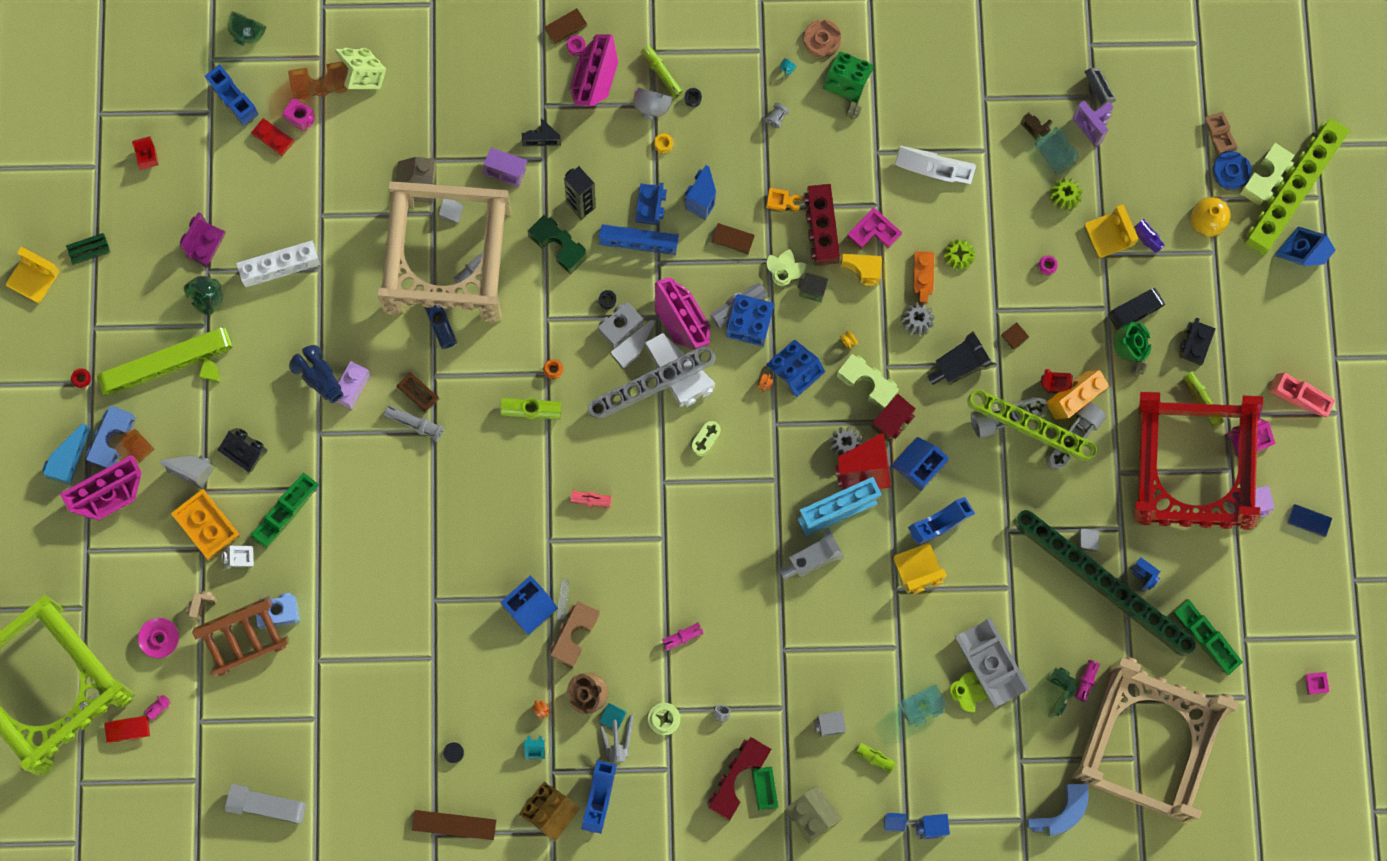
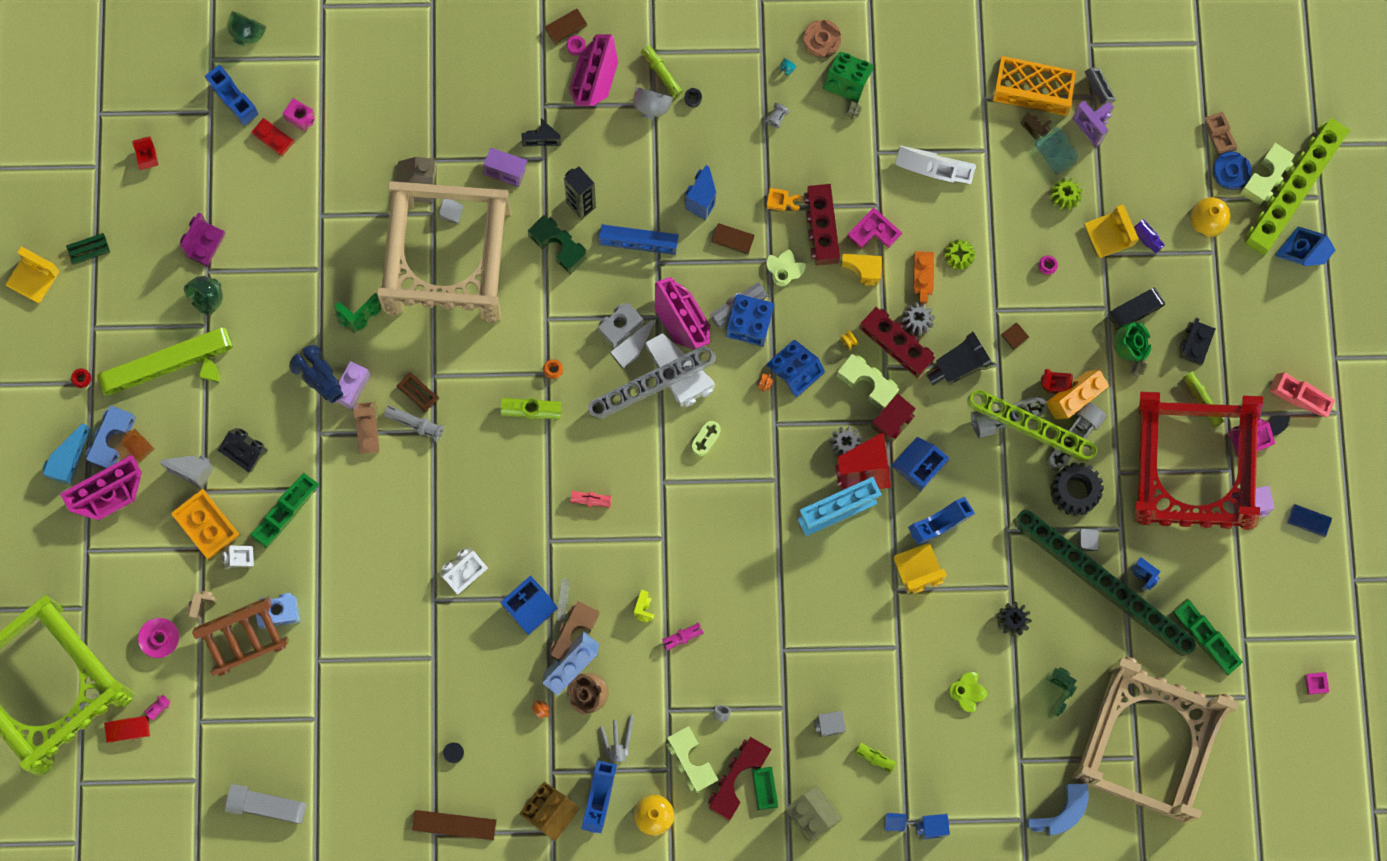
white brick [237,240,321,288] -> none
clear orange arch [288,61,349,100] -> none
yellowish green bracket [335,48,386,89] -> none
dark blue piece [424,291,458,349] -> none
light grey axle [453,253,483,283] -> none
teal tile [524,736,545,759] -> none
black bush [599,290,616,309] -> none
teal slope [600,703,627,729] -> none
blue bracket [635,183,667,225] -> none
yellowish green gear [648,703,680,736] -> none
yellow tile [654,133,673,154] -> none
light grey piece [779,528,844,580] -> none
clear smoke brick [797,273,828,302] -> none
clear light blue brick [898,684,947,727] -> none
light grey piece [955,618,1030,708] -> none
dark pink pin [1074,660,1100,702] -> none
none -> green bracket [334,293,382,333]
none -> medium nougat bracket [353,402,380,454]
none -> white bracket [439,547,488,595]
none -> medium blue arch [542,632,599,696]
none -> neon yellow bracket [634,590,654,623]
none -> yellow cylinder [634,794,674,836]
none -> yellowish green arch [666,726,718,794]
none -> dark red brick [859,307,935,379]
none -> light orange fence [993,56,1076,116]
none -> black gear [997,602,1032,637]
none -> black tyre [1050,462,1104,516]
none -> black tile [1269,416,1290,437]

